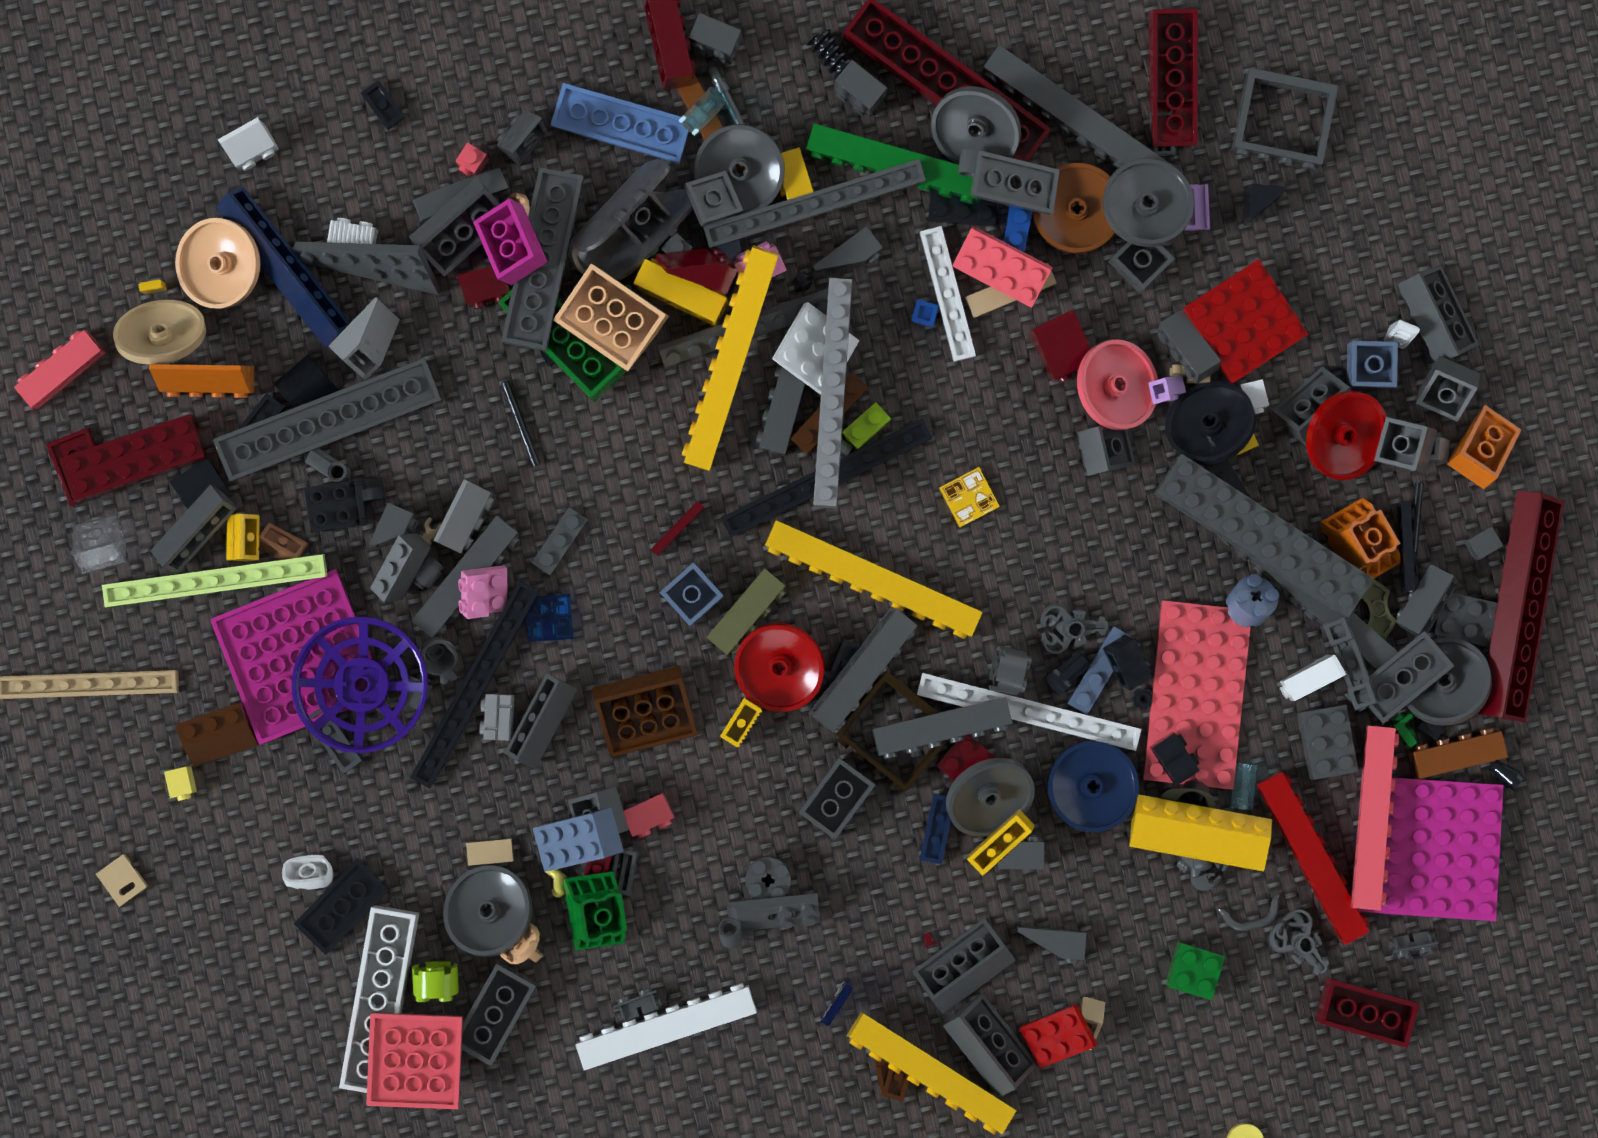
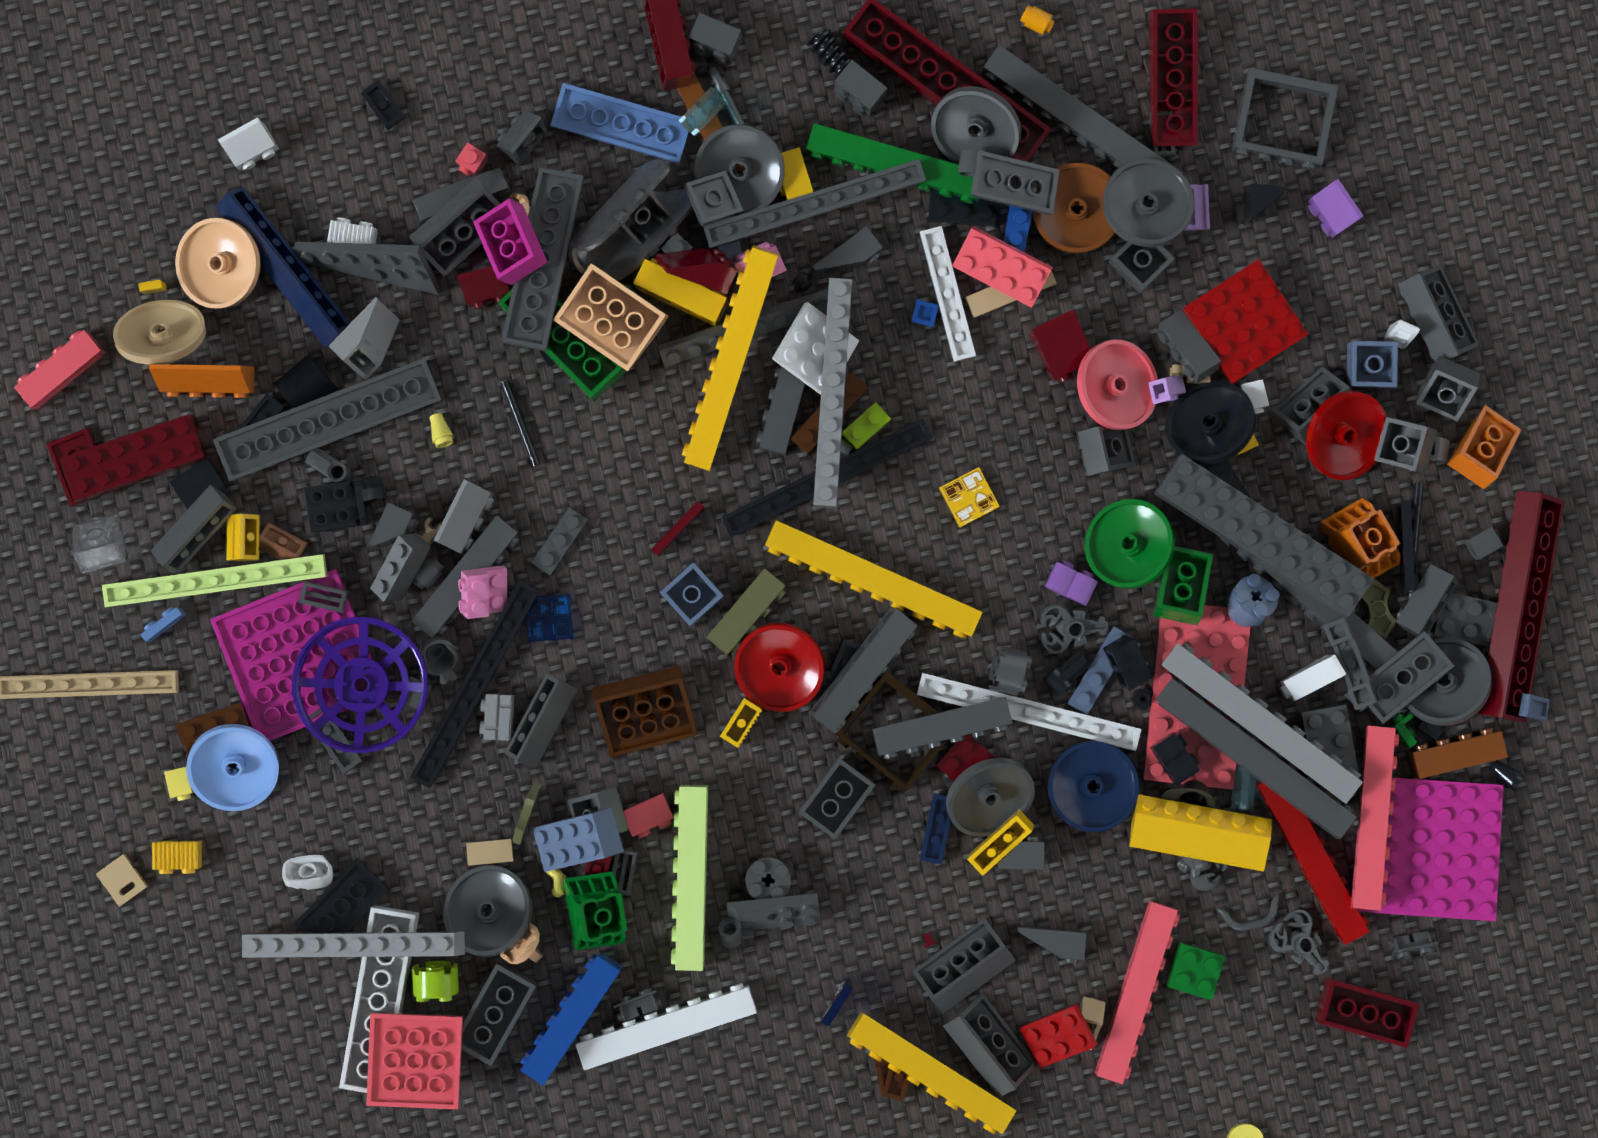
none -> medium blue plate [140,607,187,642]
none -> yellow brick [152,841,202,874]
none -> light blue dish [186,724,279,811]
none -> light grey brick [242,931,465,958]
none -> dark grey tile [299,581,349,613]
none -> light yellow cone [429,413,454,448]
none -> olive tile [512,782,541,845]
none -> blue brick [520,951,623,1086]
none -> yellowish green brick [671,785,708,971]
none -> light orange brick [1020,5,1055,35]
none -> medium lavender brick [1044,560,1098,606]
none -> green dish [1085,499,1175,589]
none -> coral brick [1094,900,1180,1084]
none -> green brick [1153,546,1213,626]
none -> dark grey brick [1154,678,1357,839]
none -> light grey brick [1161,642,1363,804]
none -> medium lavender slope [1308,179,1363,238]
none -> sand blue tile [1519,693,1550,721]

